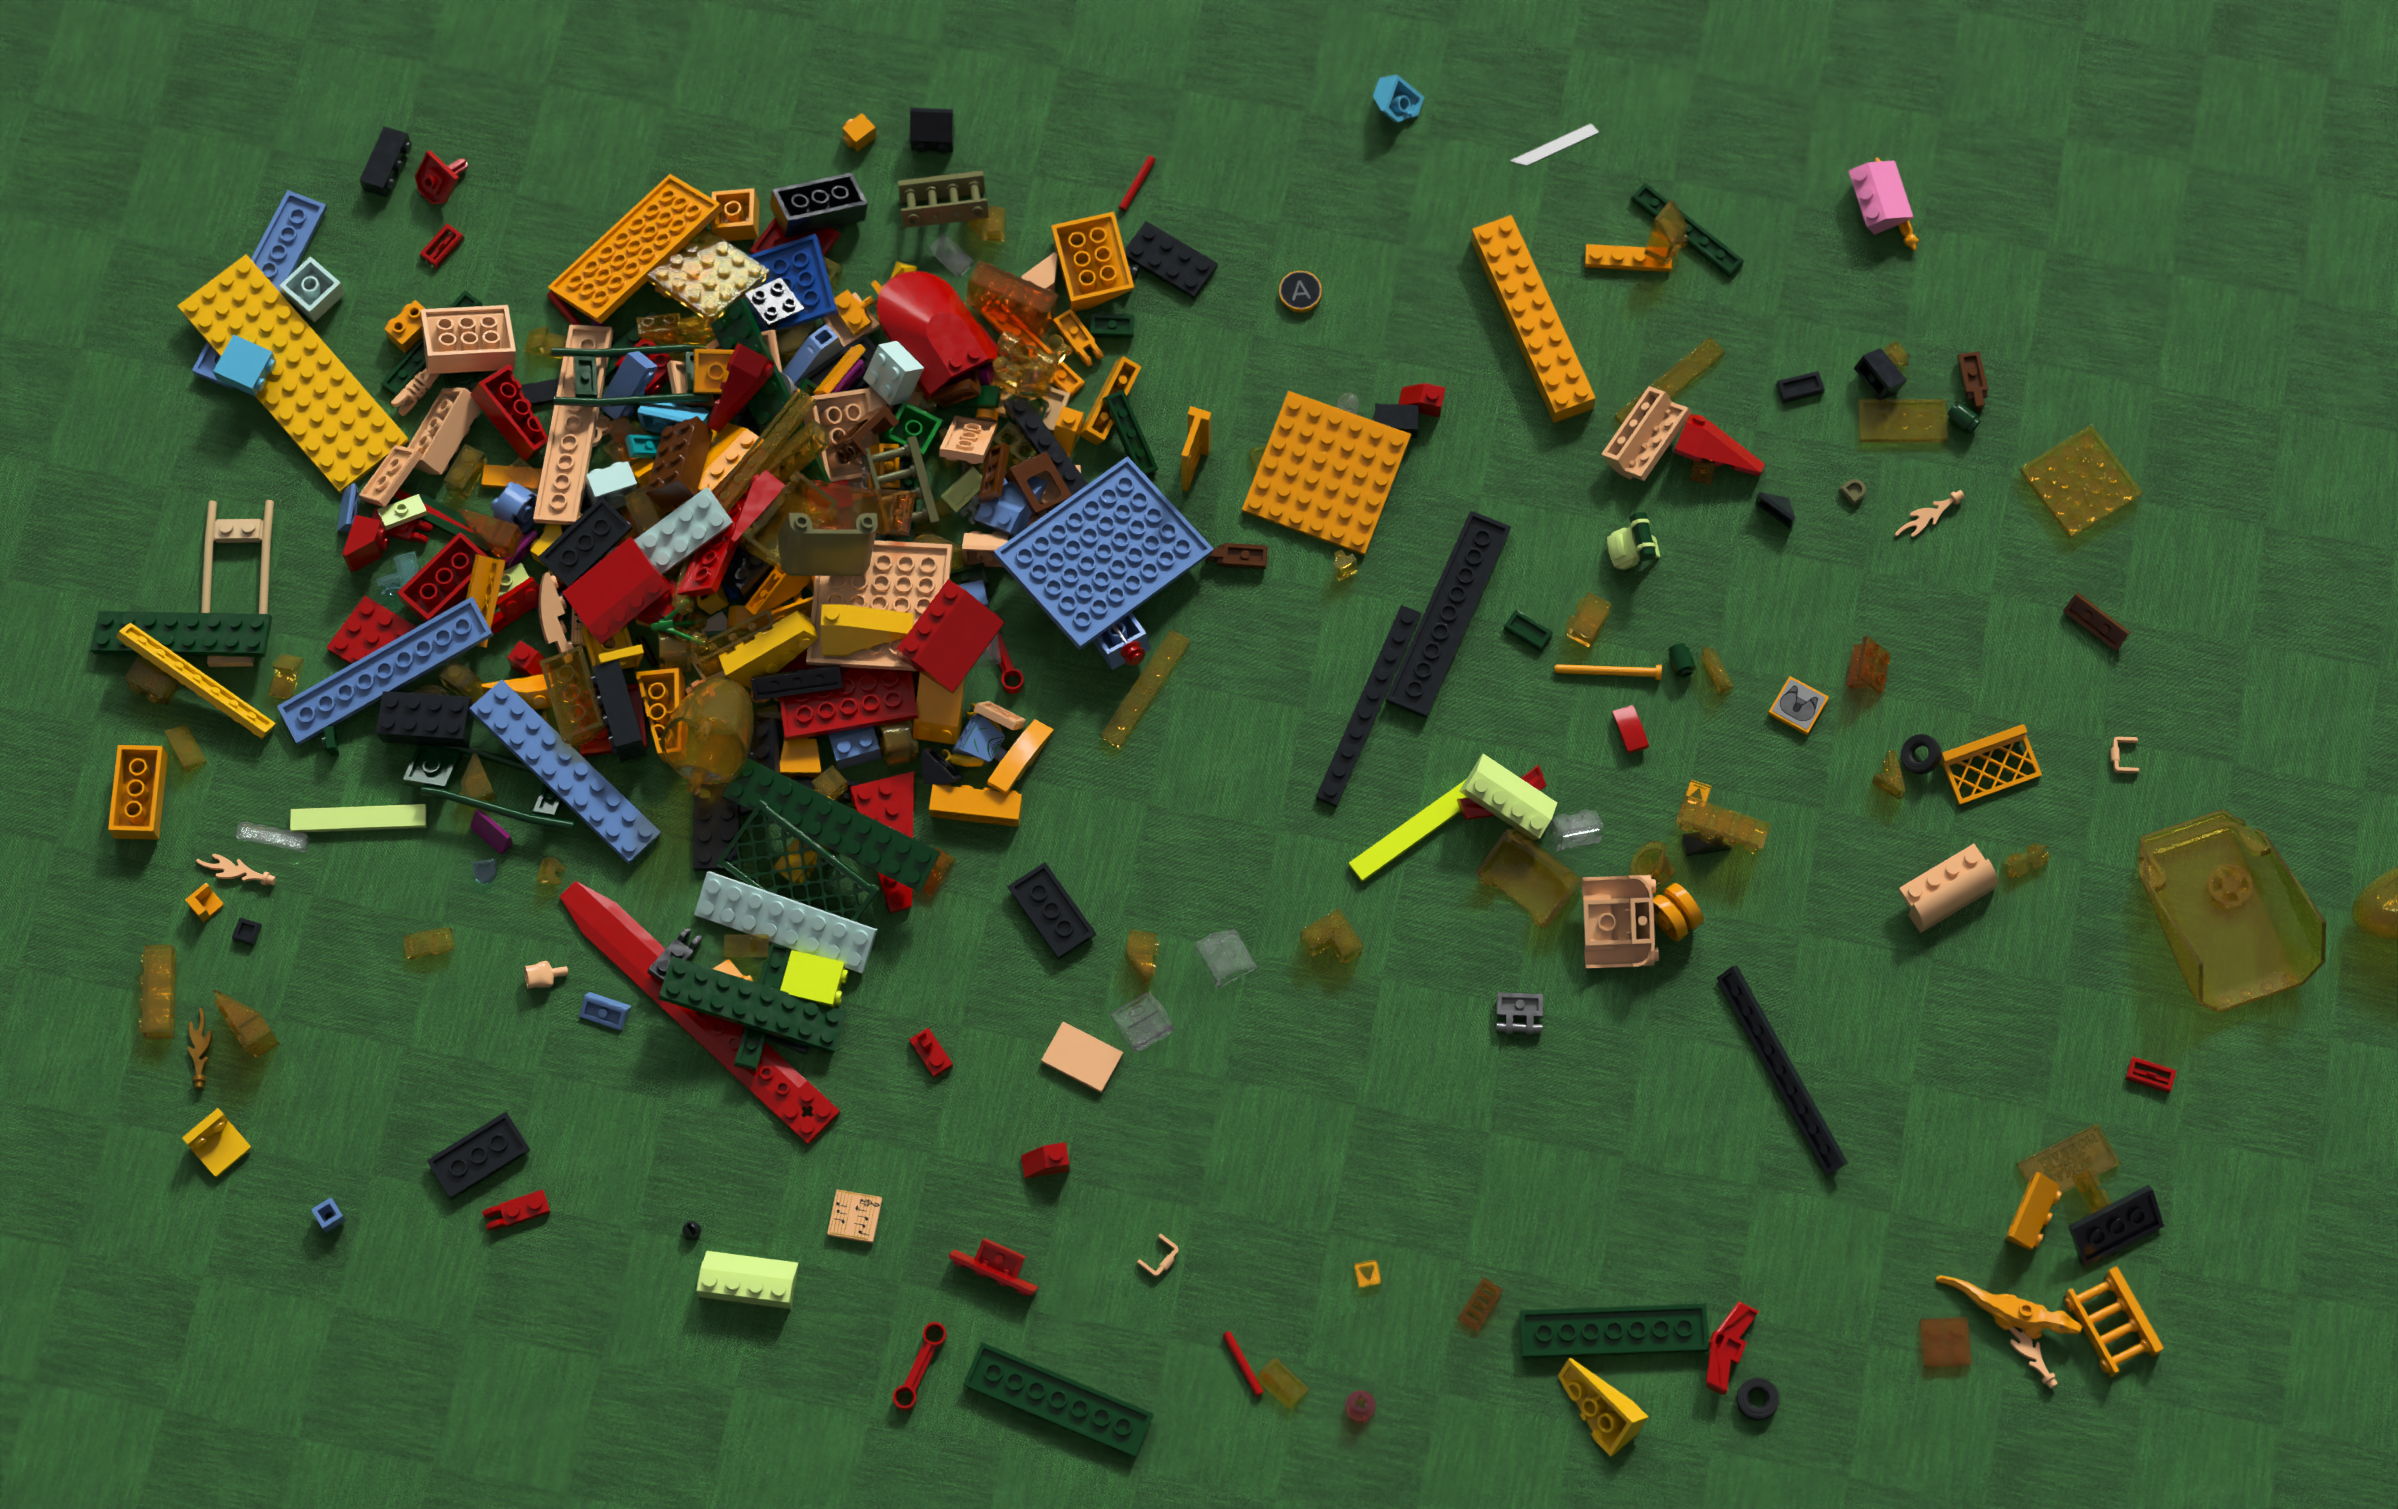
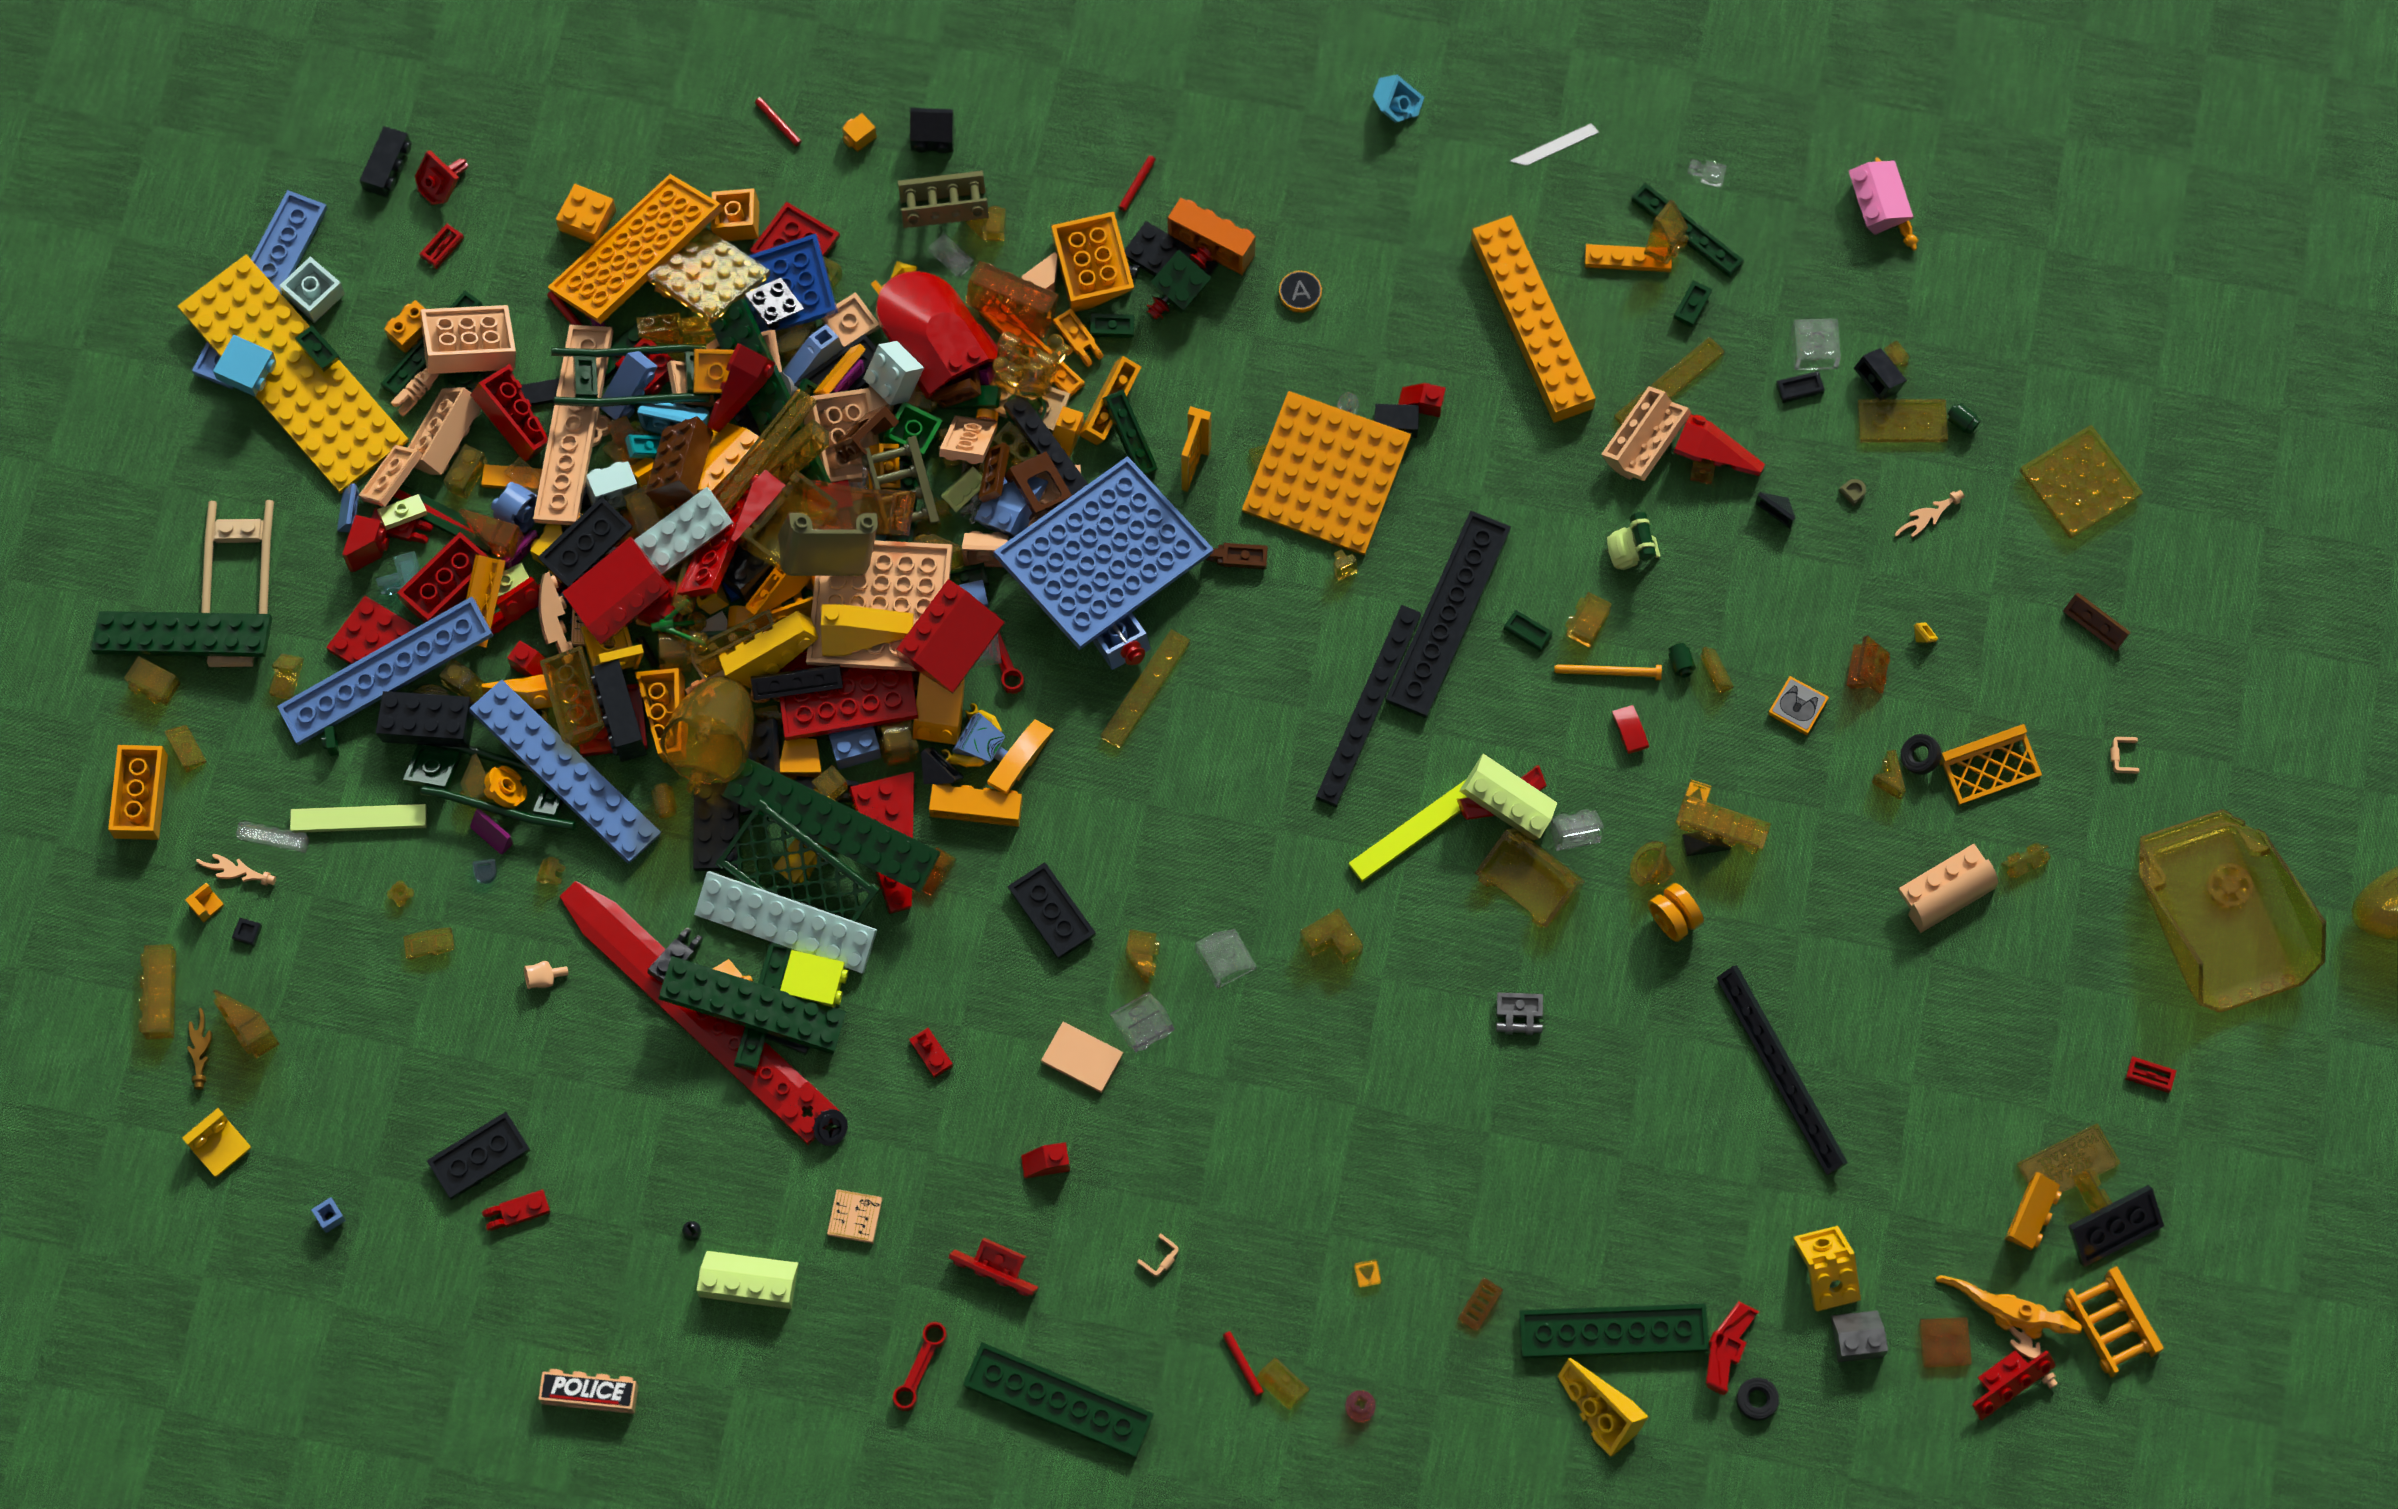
yellow plate [116,623,276,739] -> none
clear yellow slope [524,326,567,359] -> none
medium blue slope [579,992,631,1031] -> none
clear yellow slope [724,934,769,958] -> none
black brick [770,172,868,238] -> none
light orange plate [834,289,875,337] -> none
light nougat tile [973,701,1027,730] -> none
light nougat piece [1582,875,1659,968] -> none
reddish brown hinge [1957,351,1988,412] -> none
none -> dark green plate [295,325,340,372]
none -> clear yellow plate [387,880,414,907]
none -> light orange plate [484,766,527,809]
none -> brick [539,1369,638,1414]
none -> light orange brick [556,184,616,244]
none -> clear yellow brick [651,783,677,818]
none -> red bar [755,97,802,147]
none -> black gear [812,1109,848,1146]
none -> dark green brick [1146,246,1213,320]
none -> orange brick [1168,197,1256,275]
none -> dark green plate [1673,280,1712,328]
none -> clear plate [1687,160,1727,188]
none -> clear brick [1791,318,1841,370]
none -> yellow bracket [1794,1226,1861,1312]
none -> flat silver slope [1831,1311,1888,1362]
none -> yellow slope [1914,622,1938,643]
none -> red bracket [1972,1350,2056,1420]

